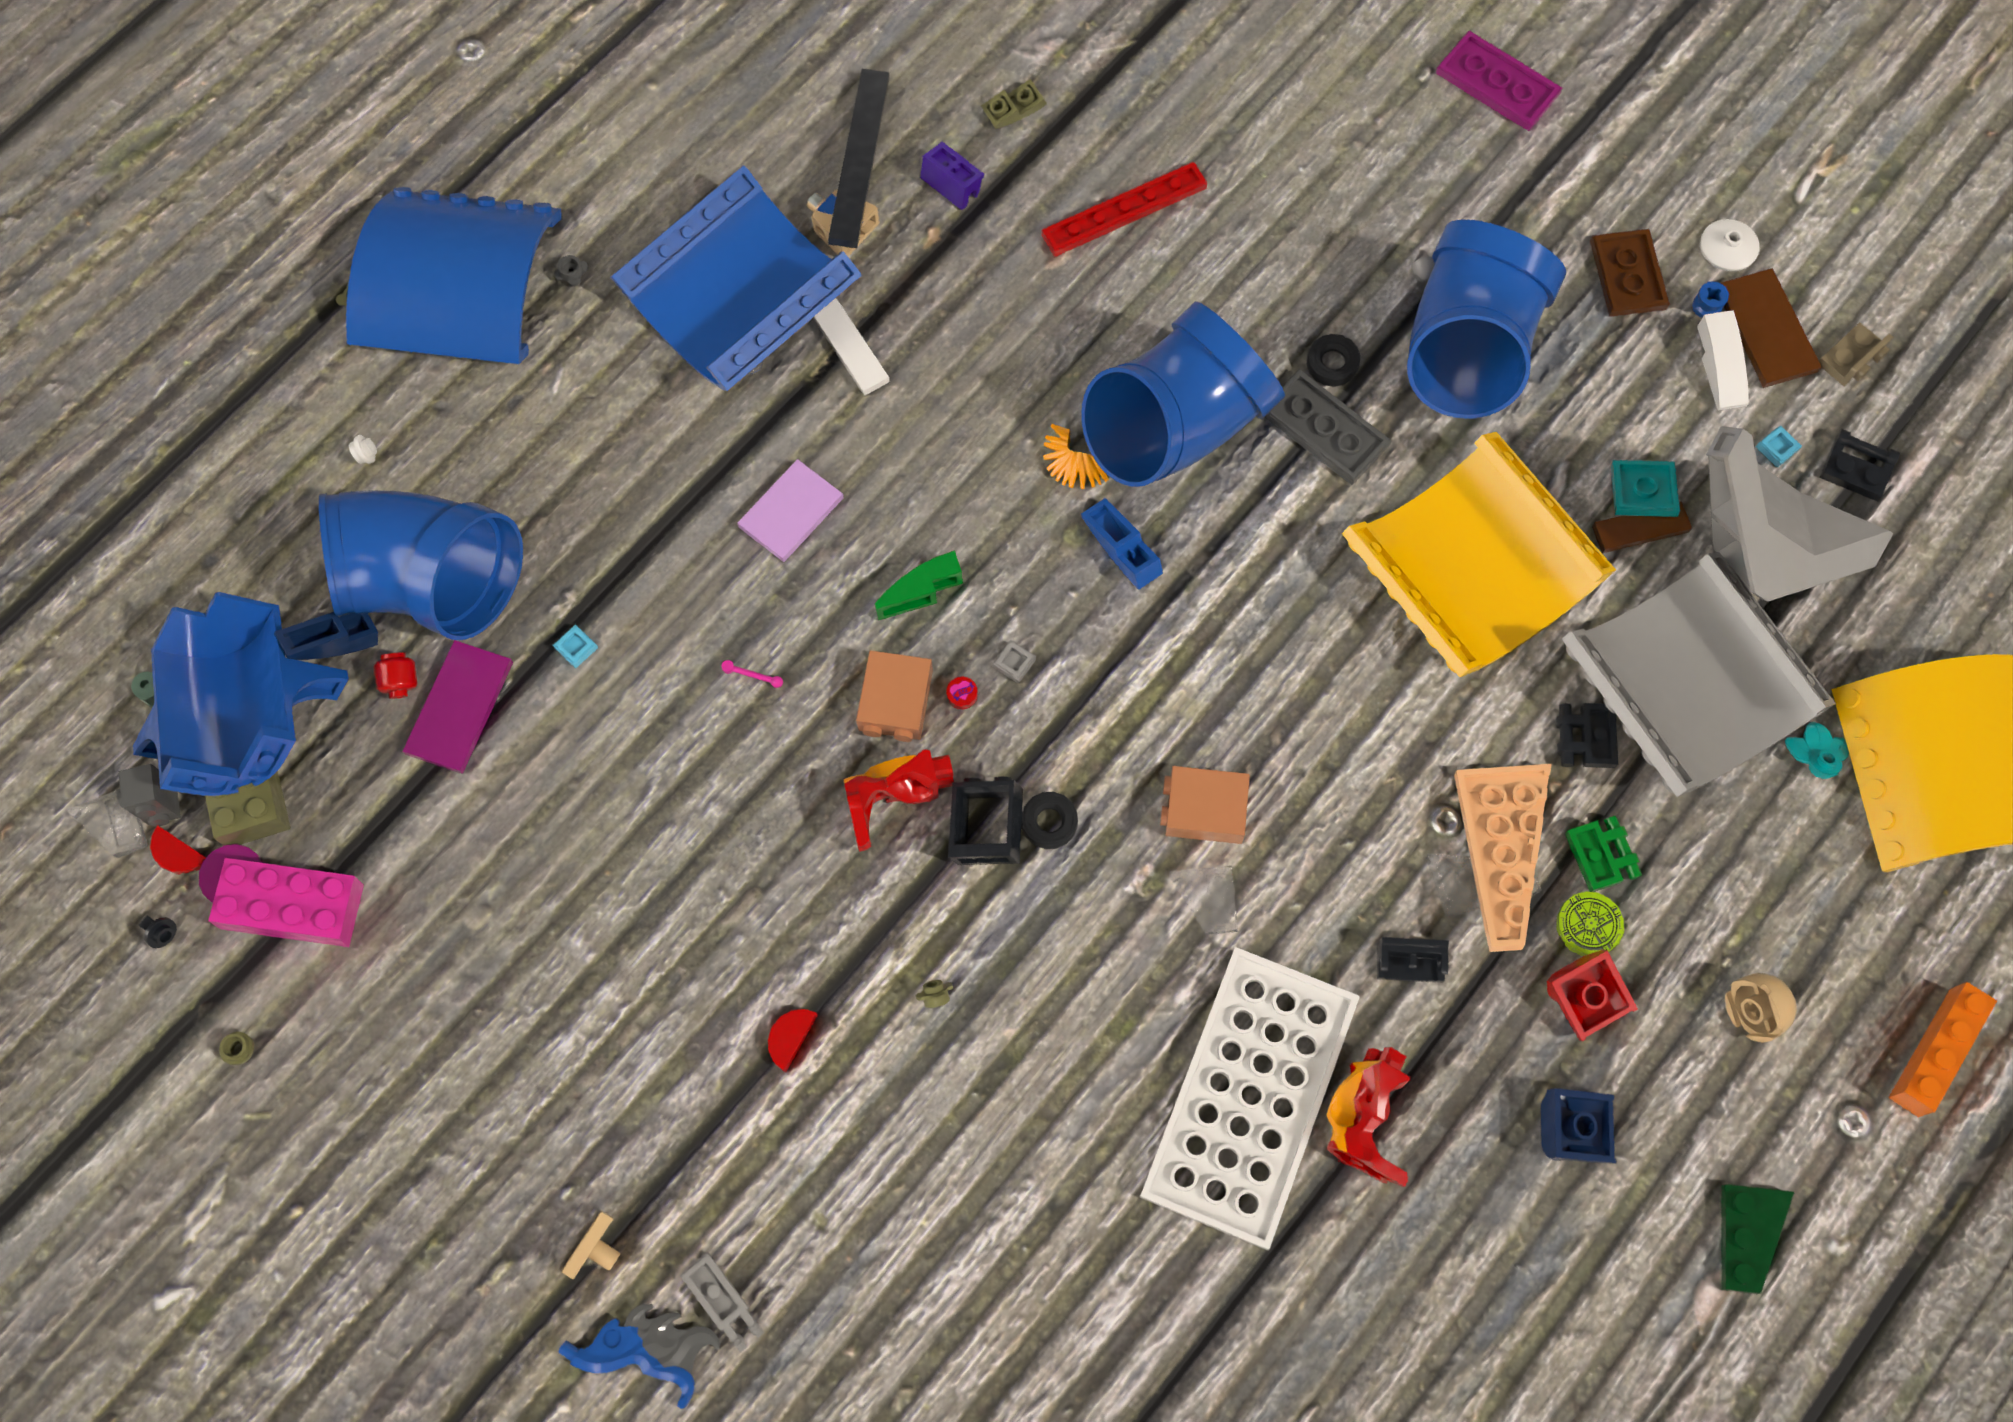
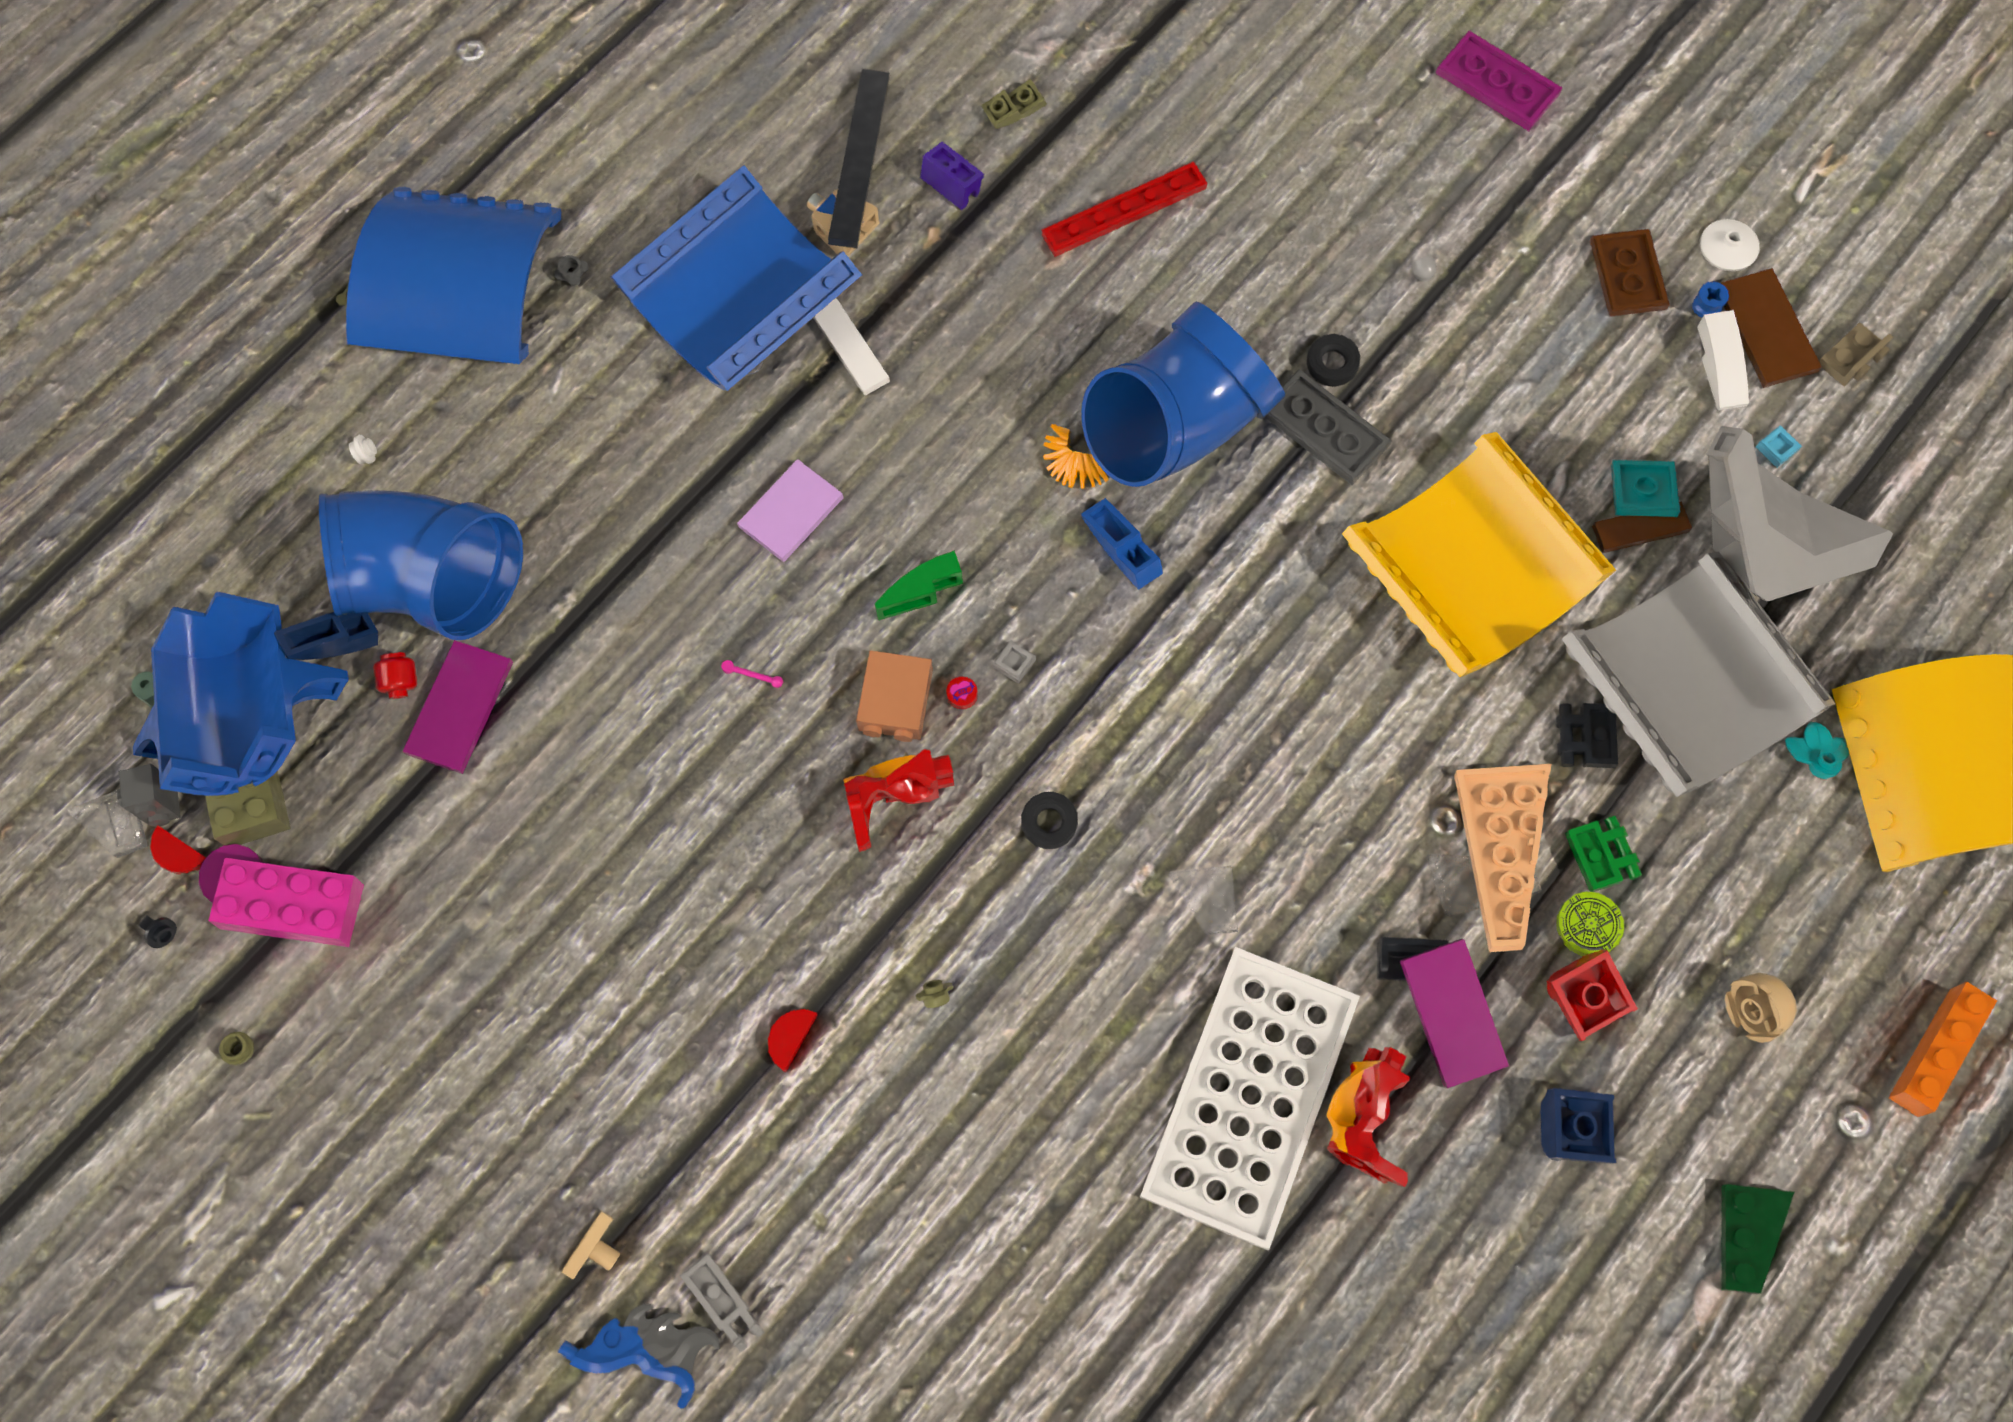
medium azure tile [553,624,598,669] -> none
black window [948,776,1023,865] -> none
nougat brick [1160,766,1250,844] -> none
blue cylinder [1407,219,1566,419] -> none
black plate [1819,428,1900,502] -> none
none -> magenta tile [1400,939,1509,1089]

